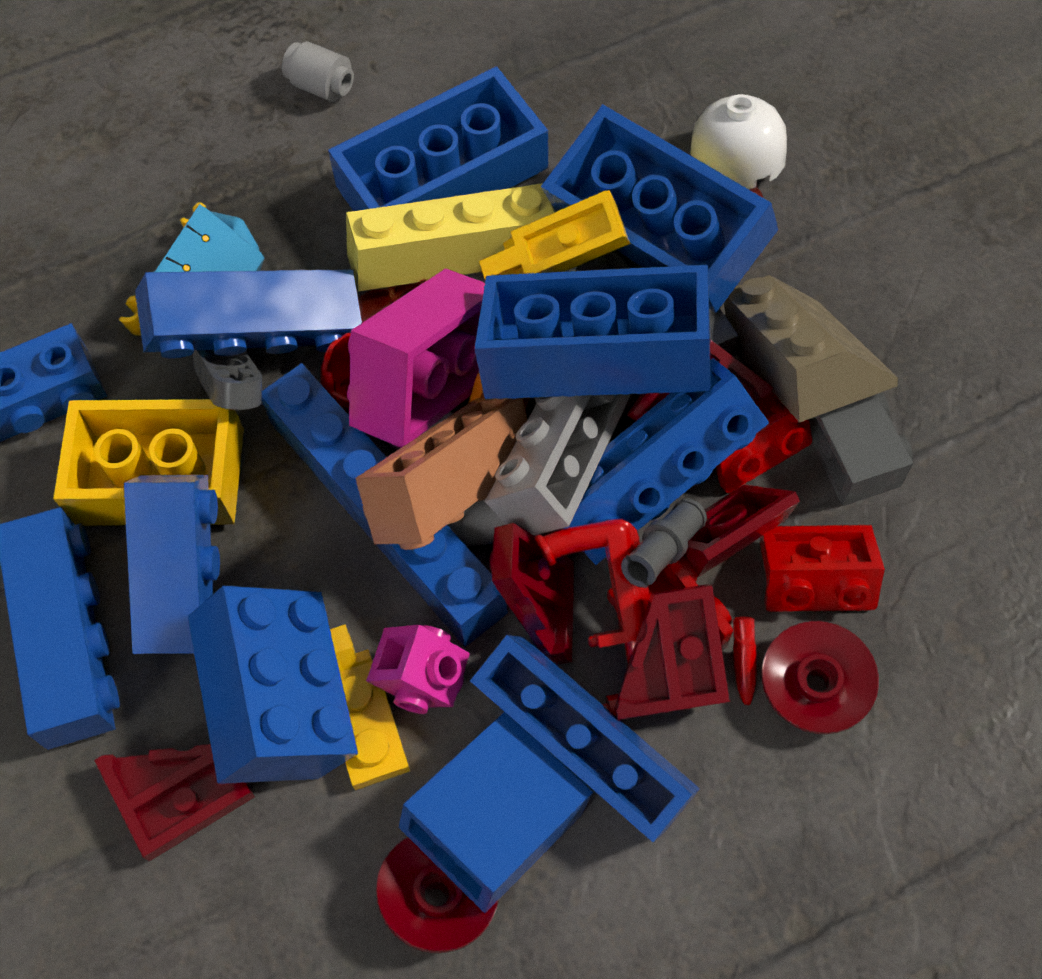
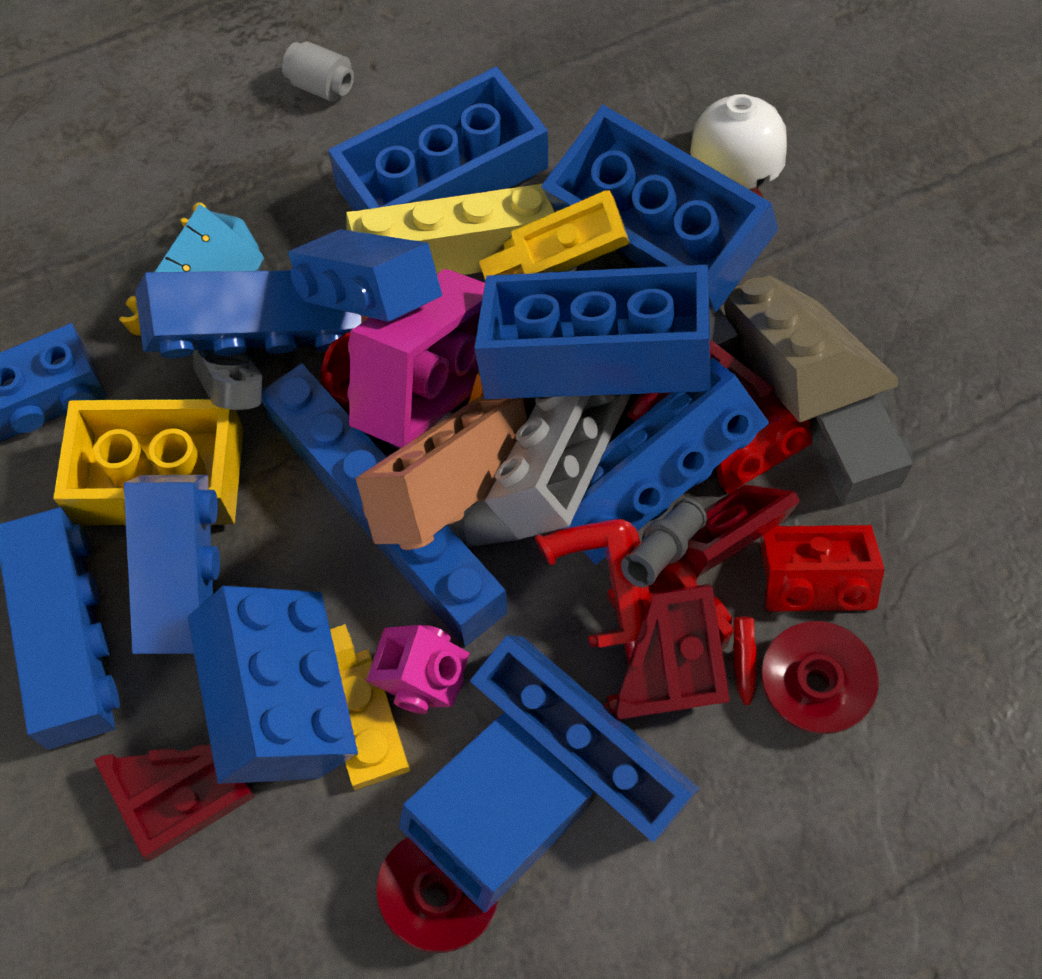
dark red wing [490,523,574,665] -> none
none -> blue brick [288,229,443,322]

